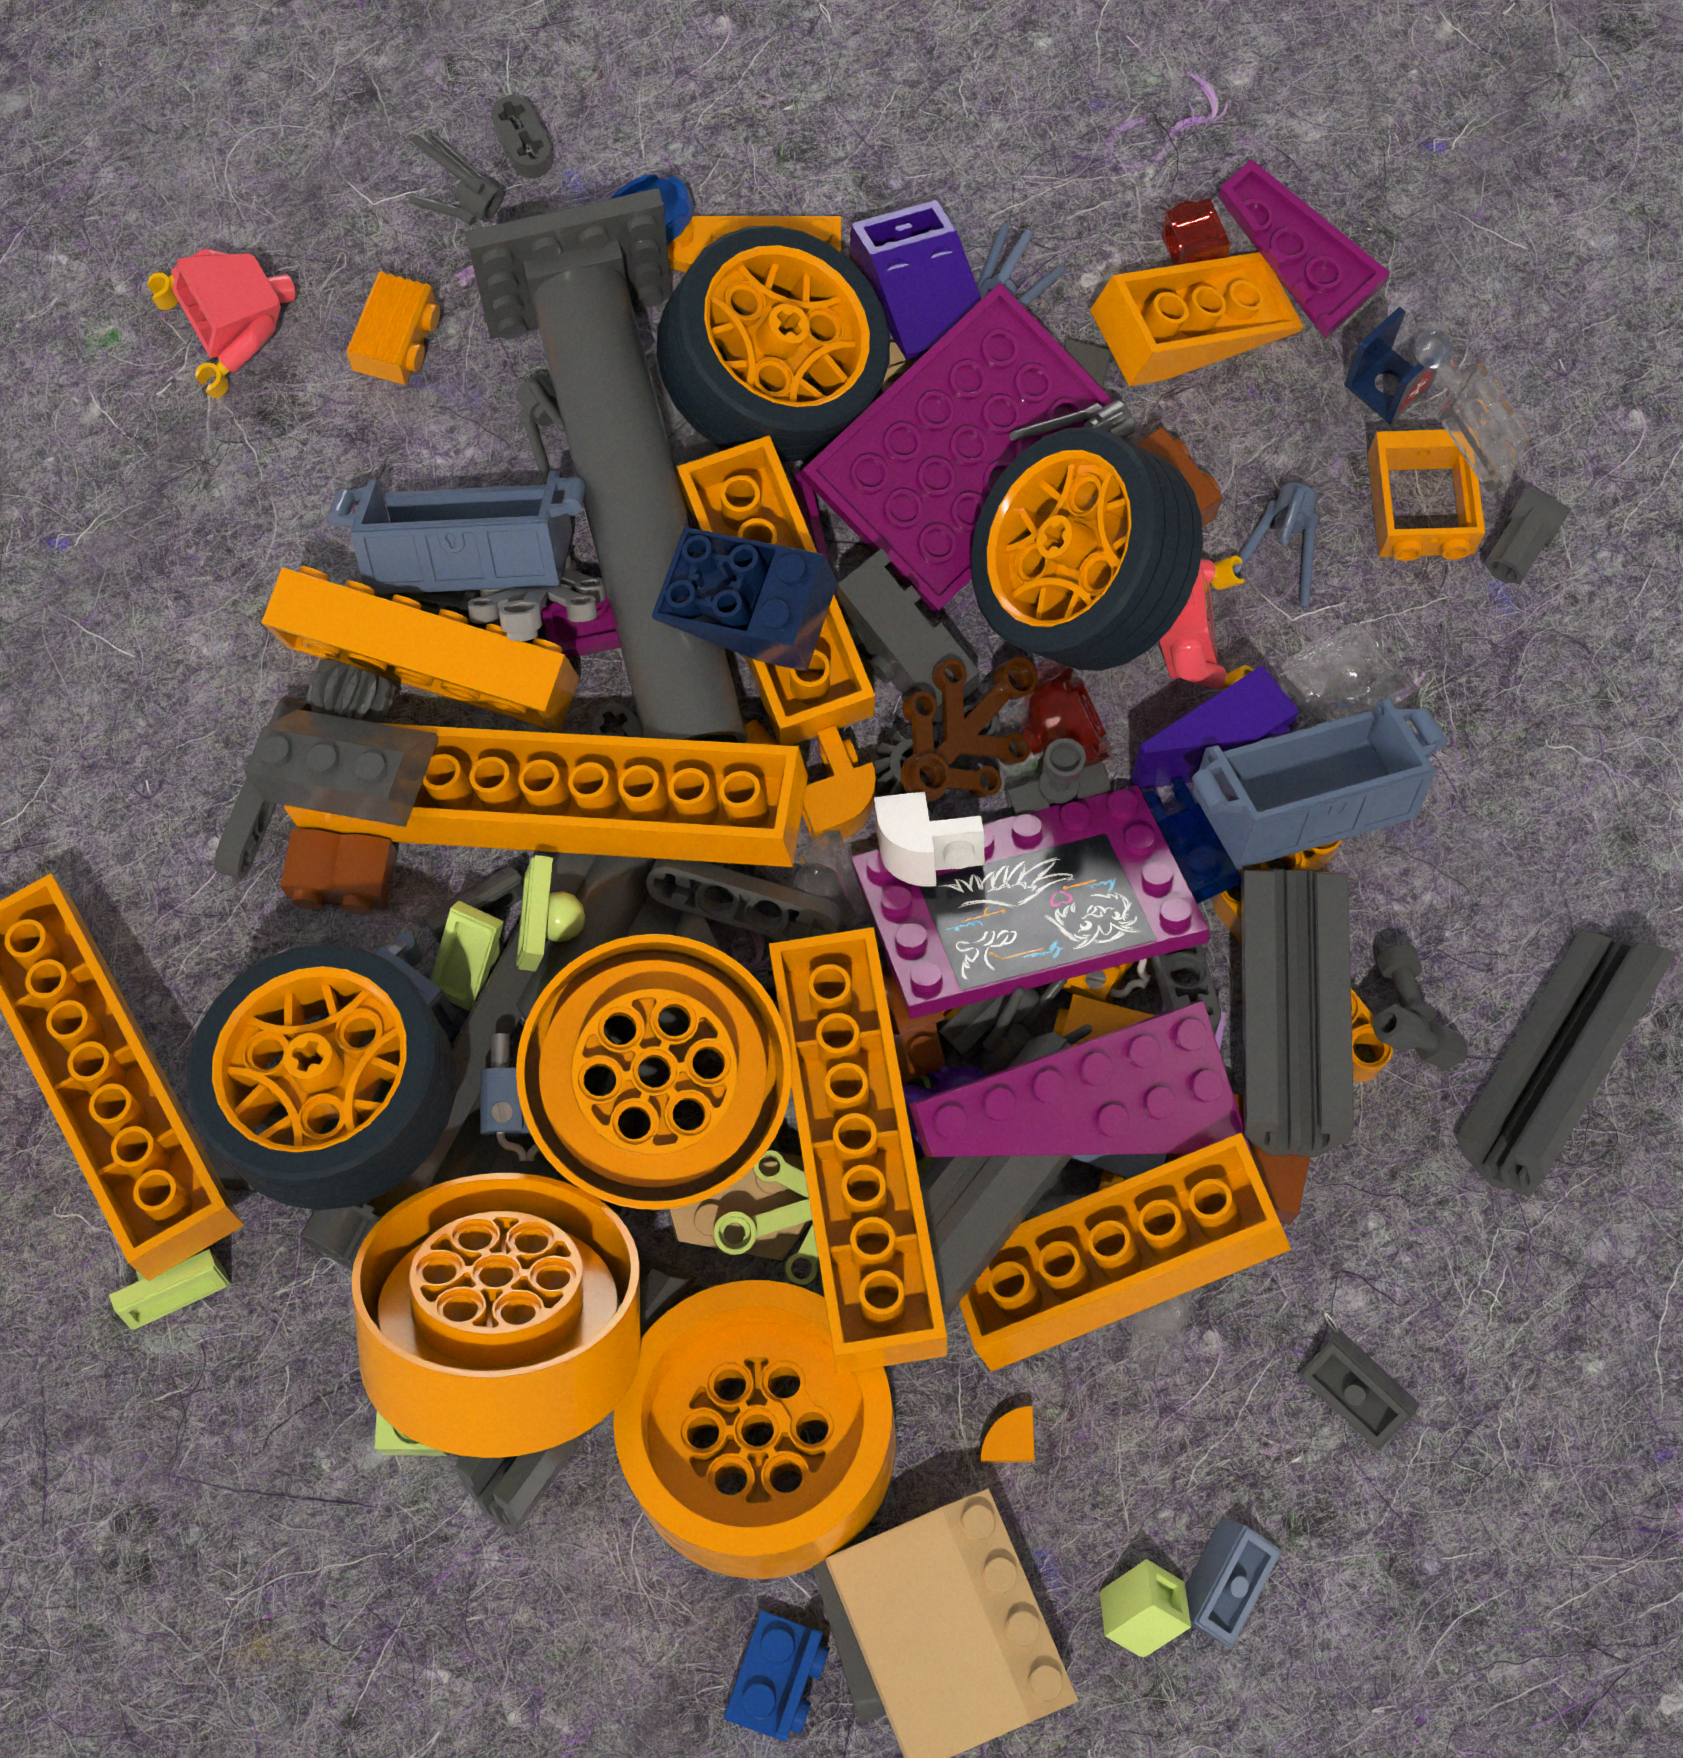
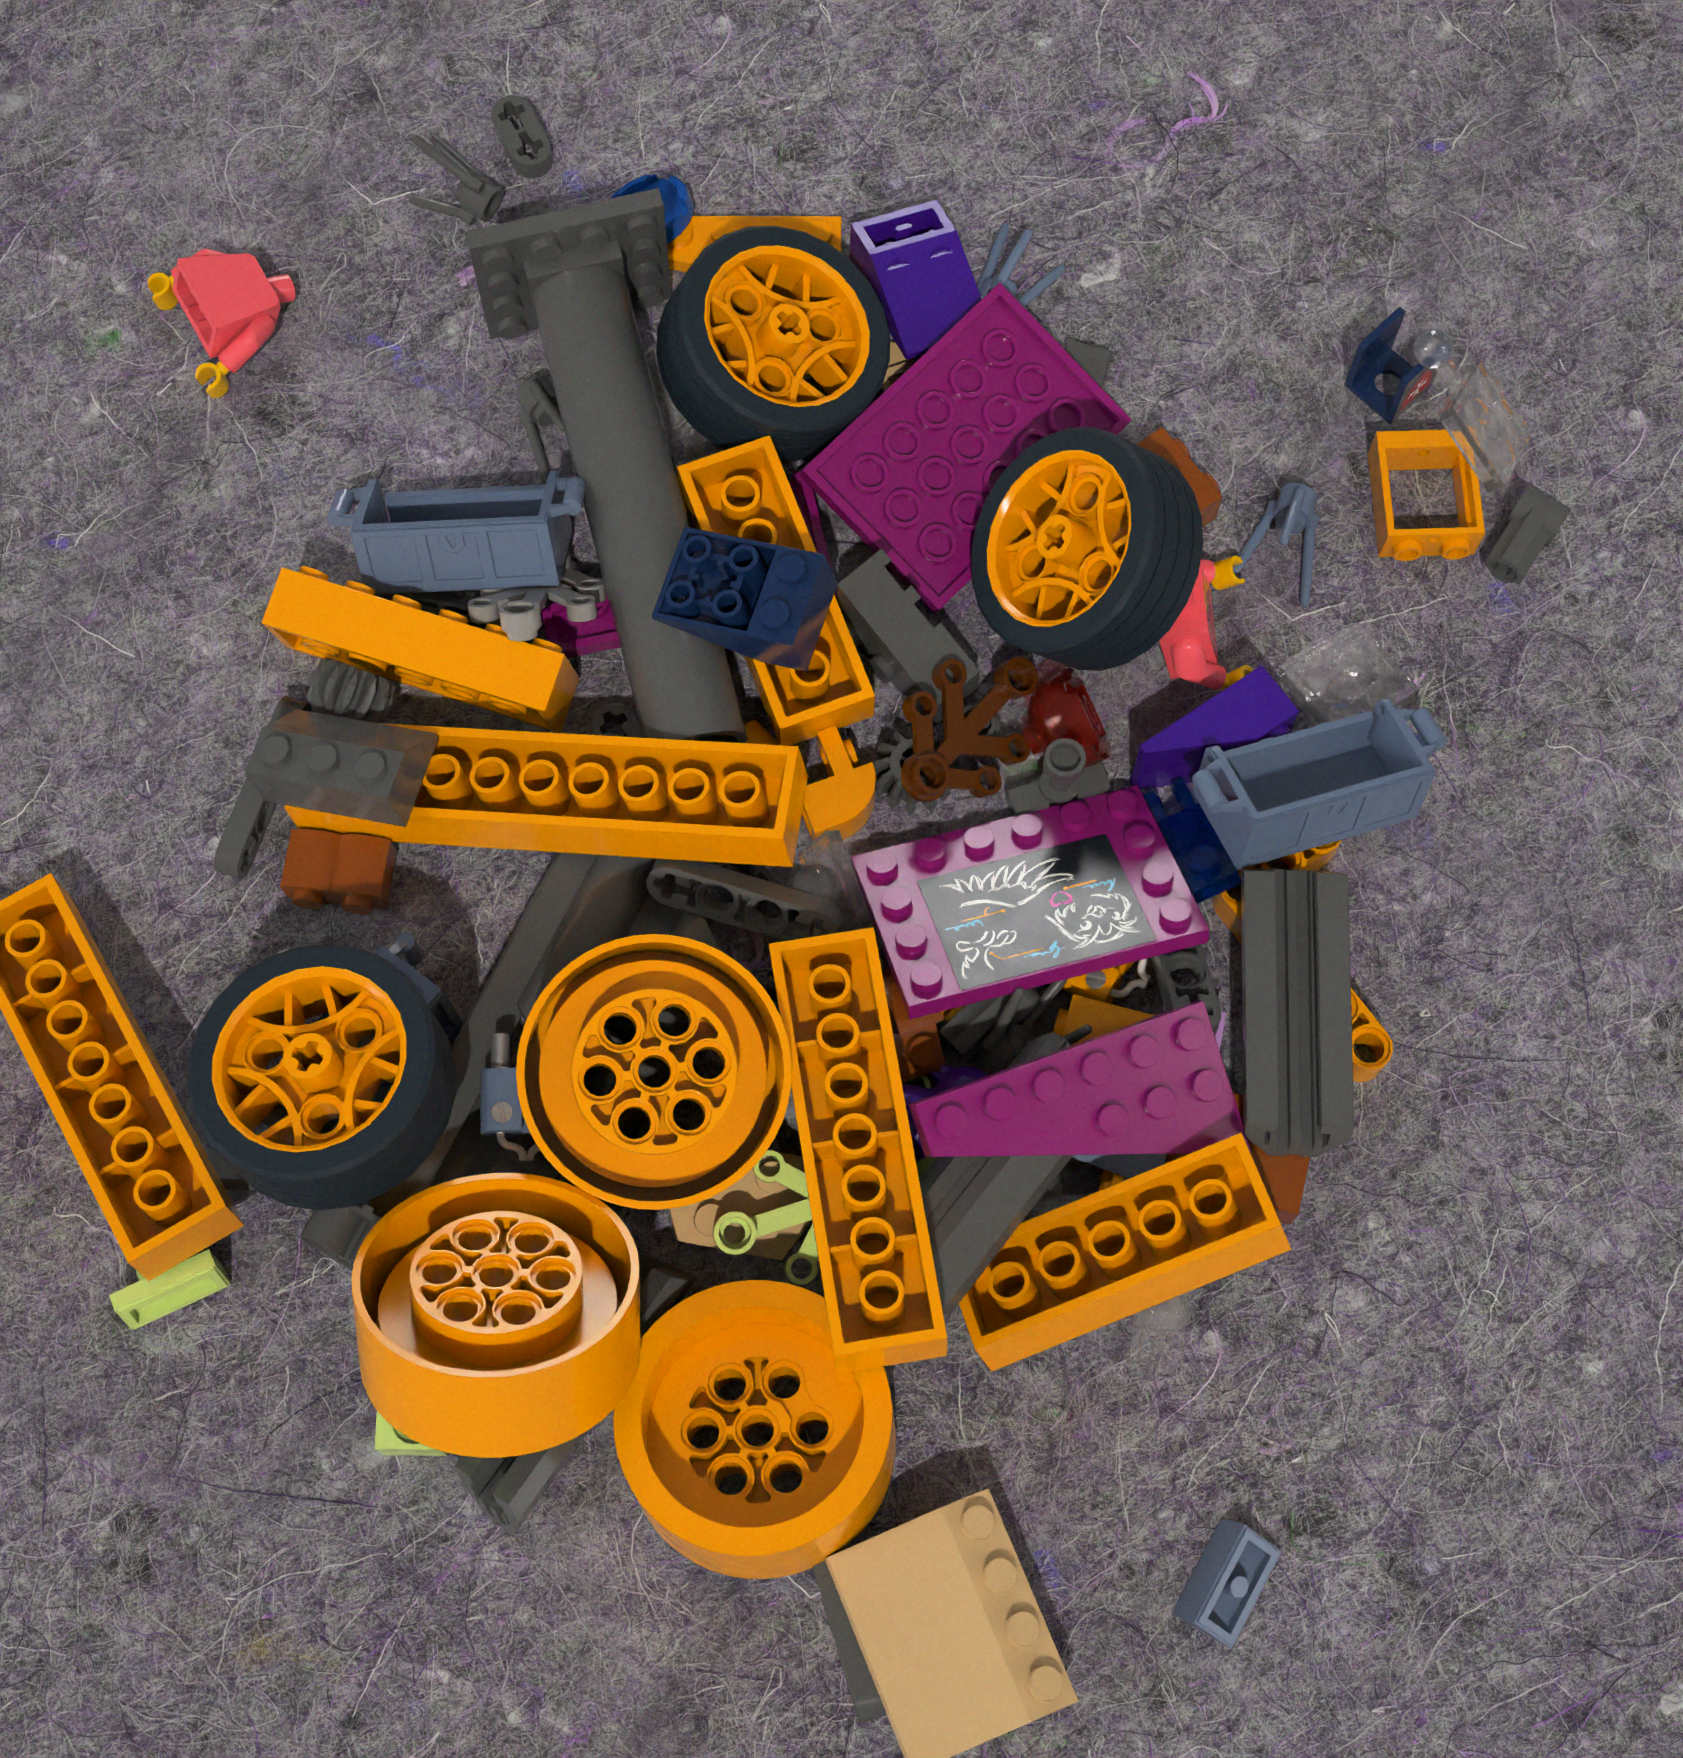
light orange brick [346,271,440,385] -> none
dark grey slope [423,866,524,944] -> none
yellowish green tile [430,900,504,1012] -> none
yellowish green tile [516,855,585,972] -> none
blue bracket [723,1610,830,1743] -> none
white brick [874,792,985,887] -> none
light orange tile [980,1406,1035,1463] -> none
dark grey plant [1009,400,1135,441] -> none
light orange slope [1090,252,1304,387] -> none
yellowish green panel [1100,1559,1191,1657] -> none
clear red brick [1161,198,1231,265] -> none
magenta wing [1218,159,1390,339] -> none
dark grey slope [1298,1330,1419,1451] -> none
dark grey bar [1373,944,1467,1070] -> none
dark grey piece [1457,931,1677,1197] -> none

